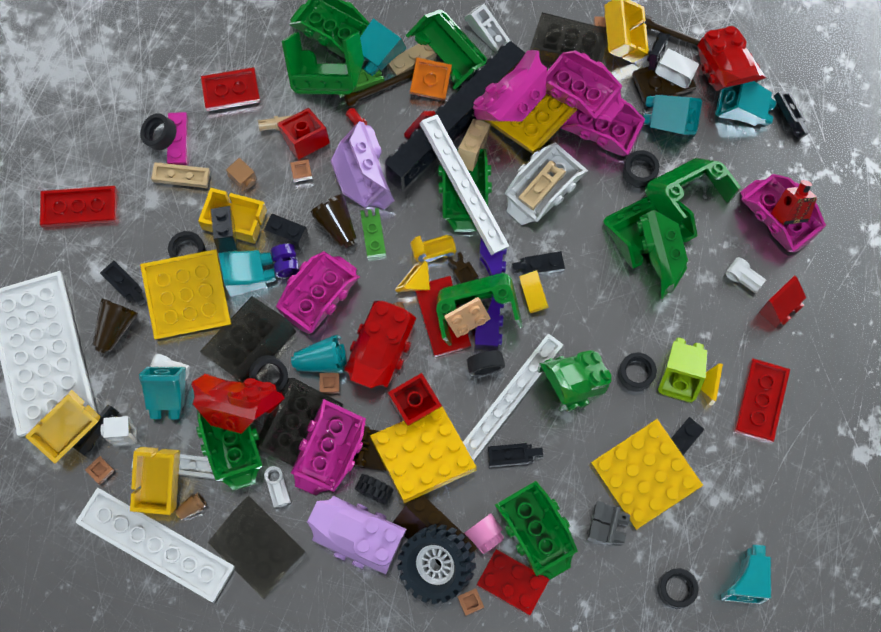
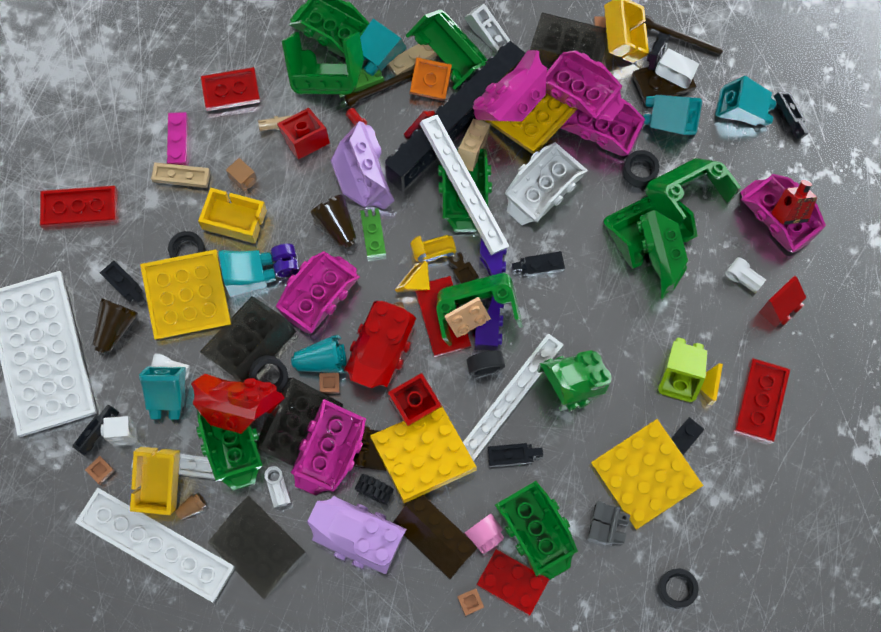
yellow piece [25,390,101,464] -> none
black tyre [140,113,177,151] -> none
black brick [211,206,237,253] -> none
black brick [264,214,308,251] -> none
nougat plate [290,159,312,182] -> none
black wheel [397,524,476,604] -> none
tan plate [518,160,566,210] -> none
yellow slope [519,270,549,313] -> none
black tyre [618,352,657,391] -> none
red slope [697,26,766,91] -> none
teal hips [721,545,771,604] -> none

